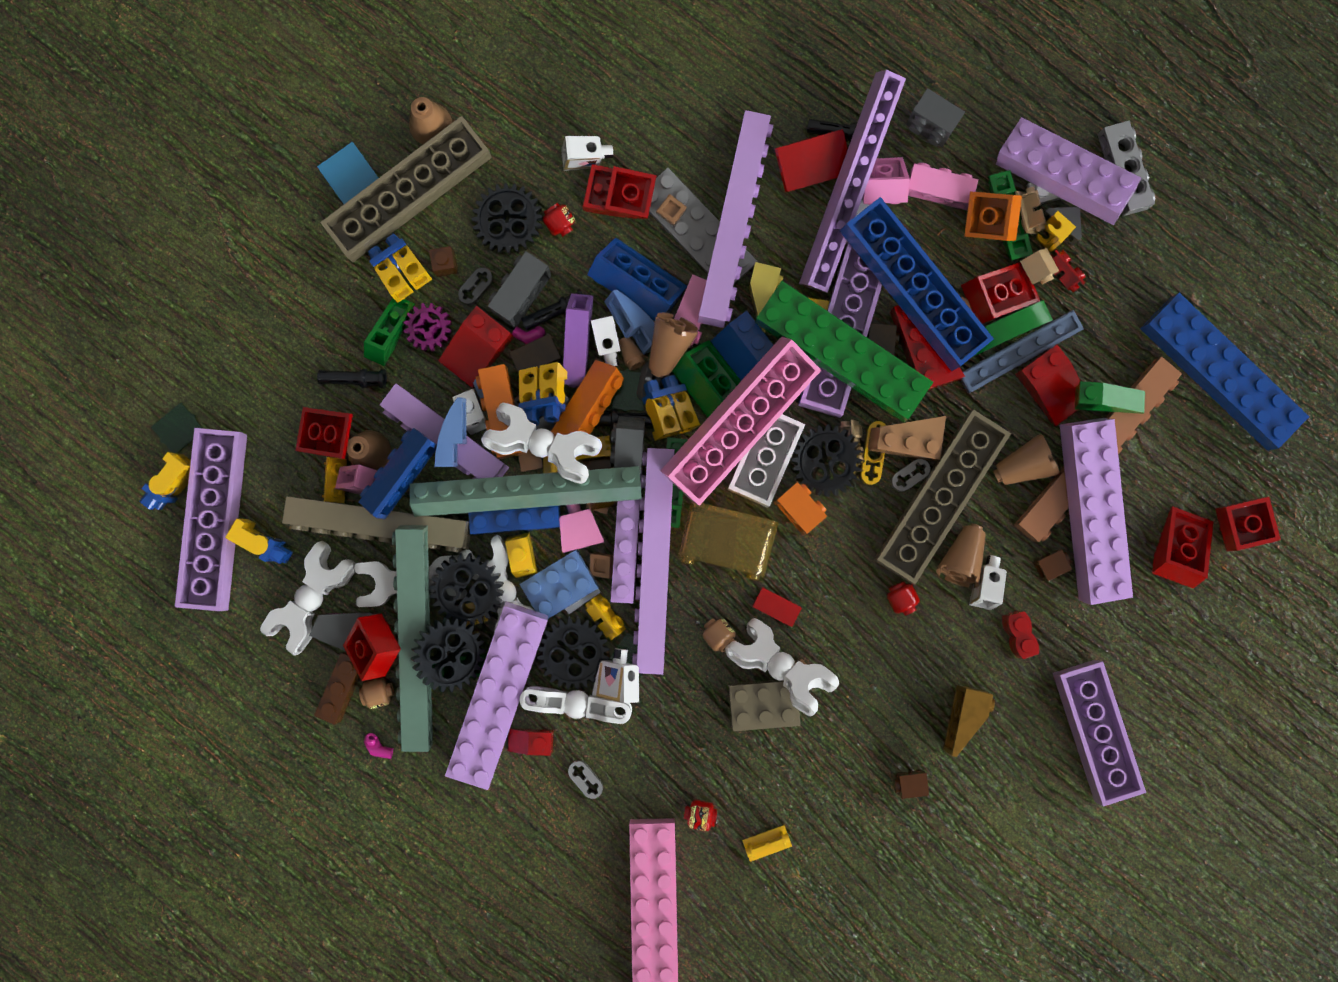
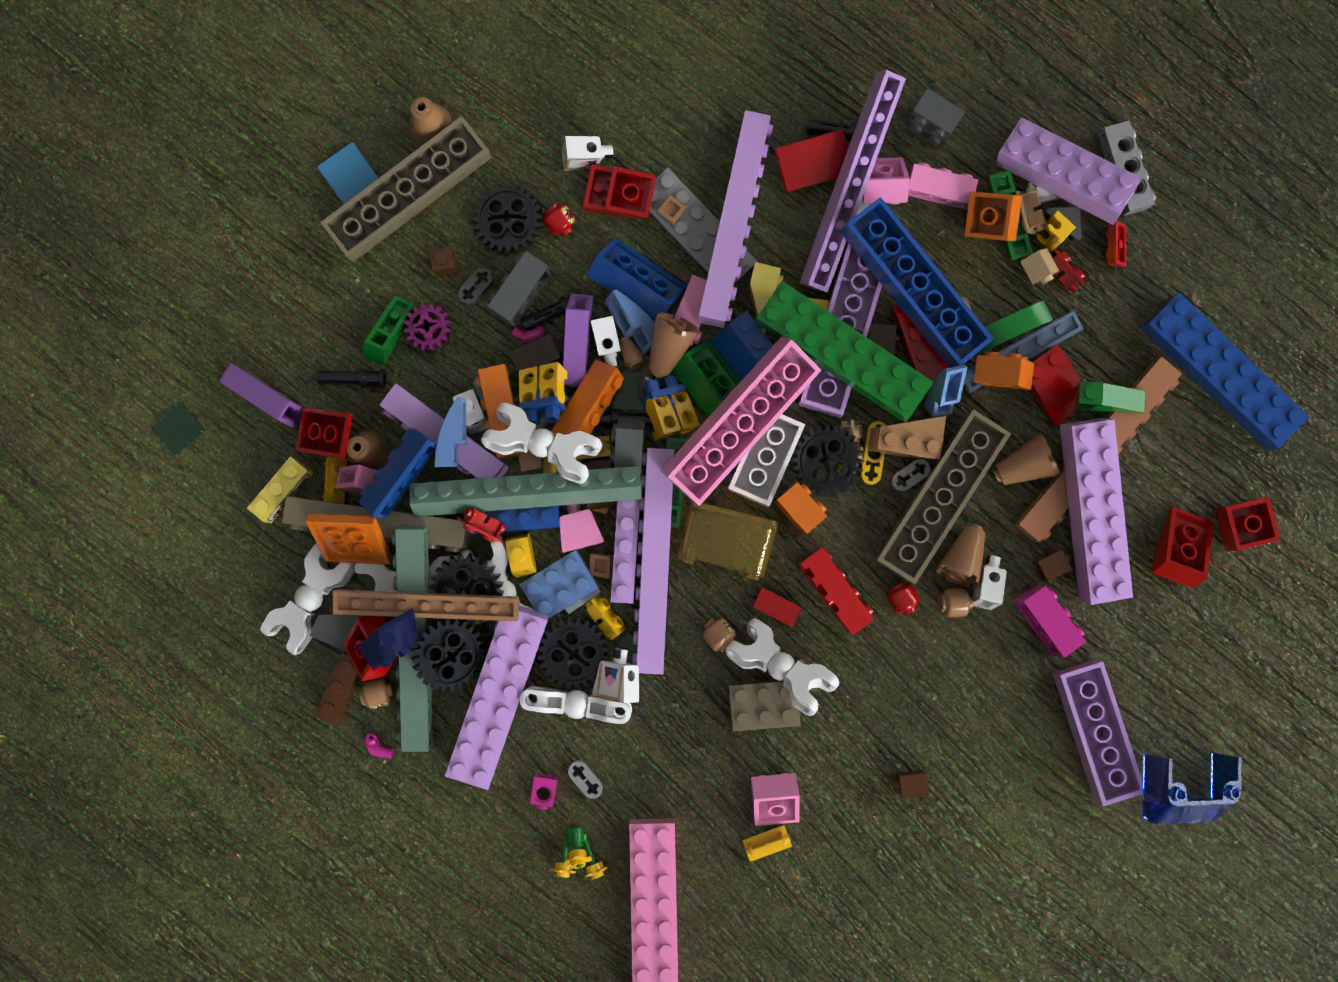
yellow hips [139,452,191,510] -> none
lavender brick [175,428,247,611] -> none
yellow hips [225,518,293,564] -> none
yellow hips [368,234,432,303] -> none
red slope [438,306,514,389] -> none
red slope [508,728,554,756] -> none
red head [684,799,718,831] -> none
pearl gold slope [943,685,995,757] -> none
red slope [961,262,1040,324] -> none
red brick [1002,610,1039,659] -> none
none -> medium lavender slope [219,363,303,431]
none -> light yellow brick [247,456,314,523]
none -> orange plate [306,513,392,565]
none -> medium nougat plate [333,590,519,621]
none -> clear blue slope [357,608,417,670]
none -> red hinge [457,508,506,543]
none -> dark pink brick [530,773,558,810]
none -> plant [551,828,608,880]
none -> bright pink slope [751,773,799,826]
none -> red wedge [797,547,874,636]
none -> medium blue slope [924,365,967,418]
none -> medium nougat head [938,588,973,618]
none -> orange brick [974,352,1034,390]
none -> dark pink brick [1012,585,1086,658]
none -> red plate [1106,221,1127,269]
none -> clear blue windscreen [1142,753,1242,824]

